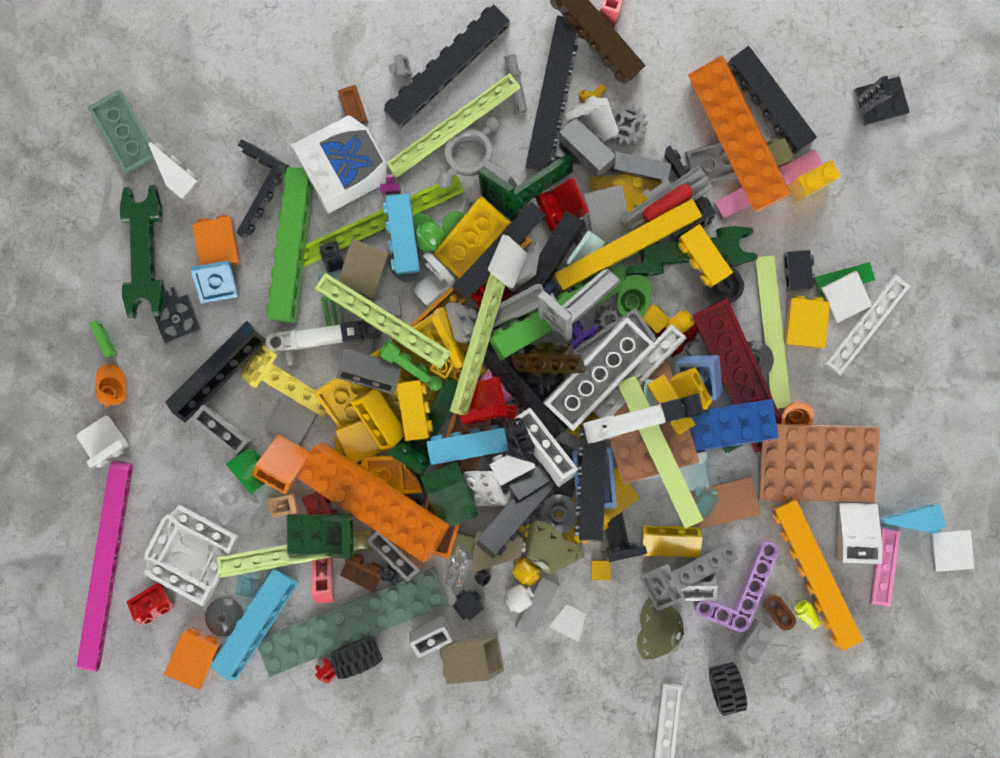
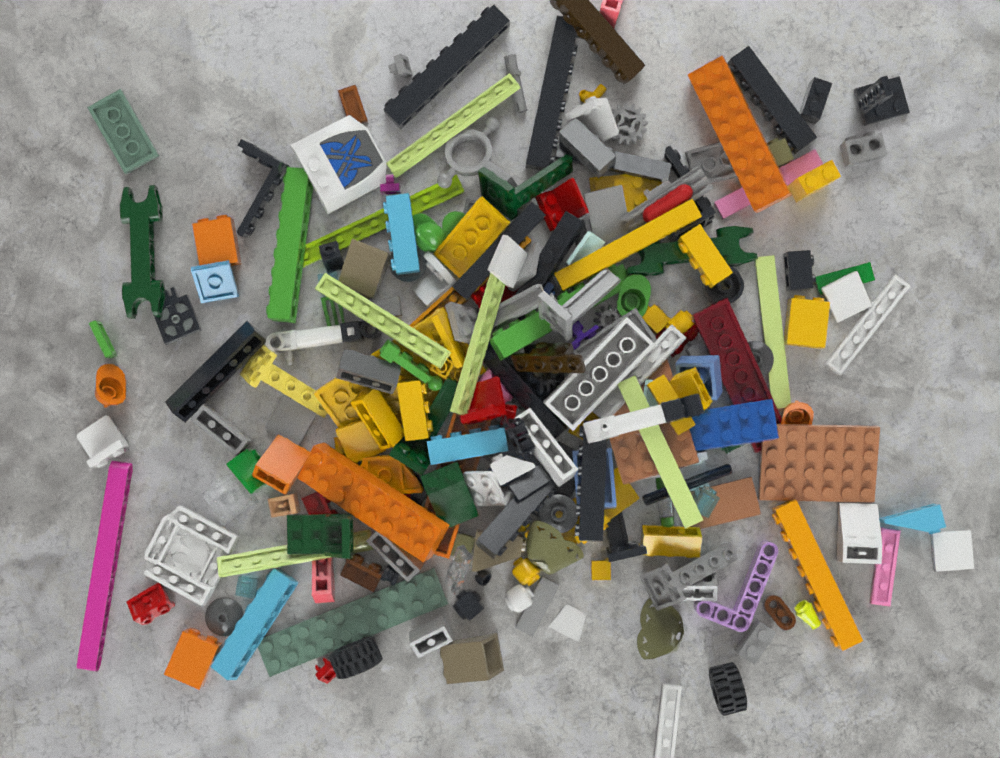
white slope [149,142,198,199] -> none
none -> black axle [642,464,733,506]
none -> piece [655,477,675,527]
none -> black brick [799,77,833,124]
none -> light grey brick [840,131,888,167]

